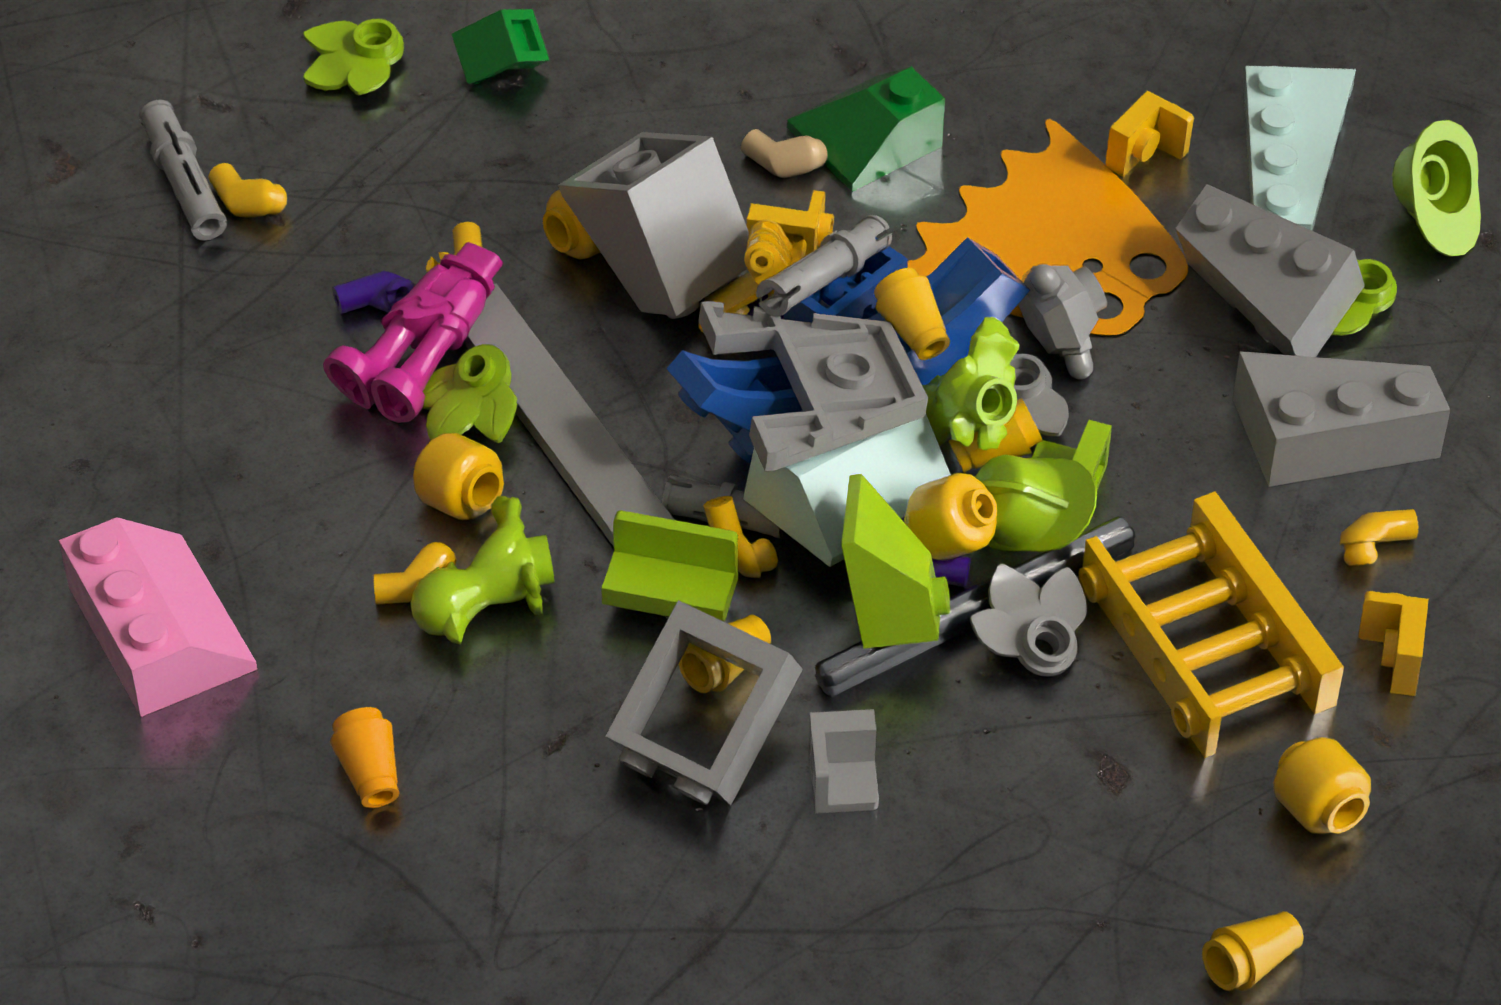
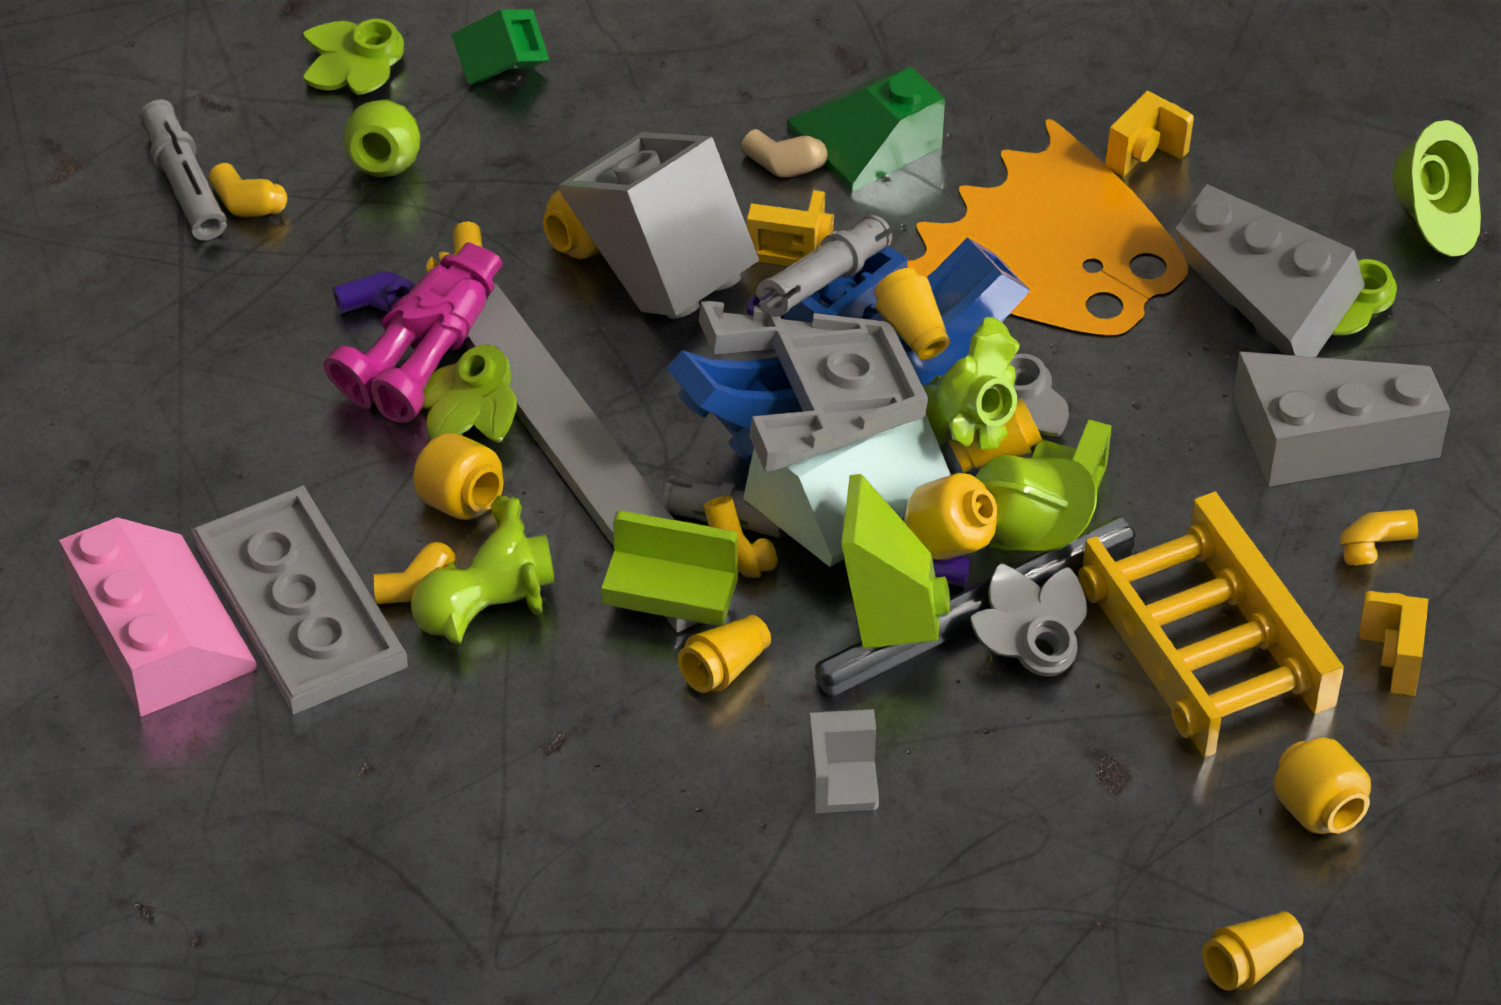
light orange cone [330,707,399,808] -> none
light grey window [606,600,803,805] -> none
yellow hinge [699,220,807,332] -> none
light grey rock [1018,264,1107,379] -> none
light aqua wing [1243,66,1356,231] -> none
none -> light grey tile [191,485,408,715]
none -> lime piece [343,100,420,178]

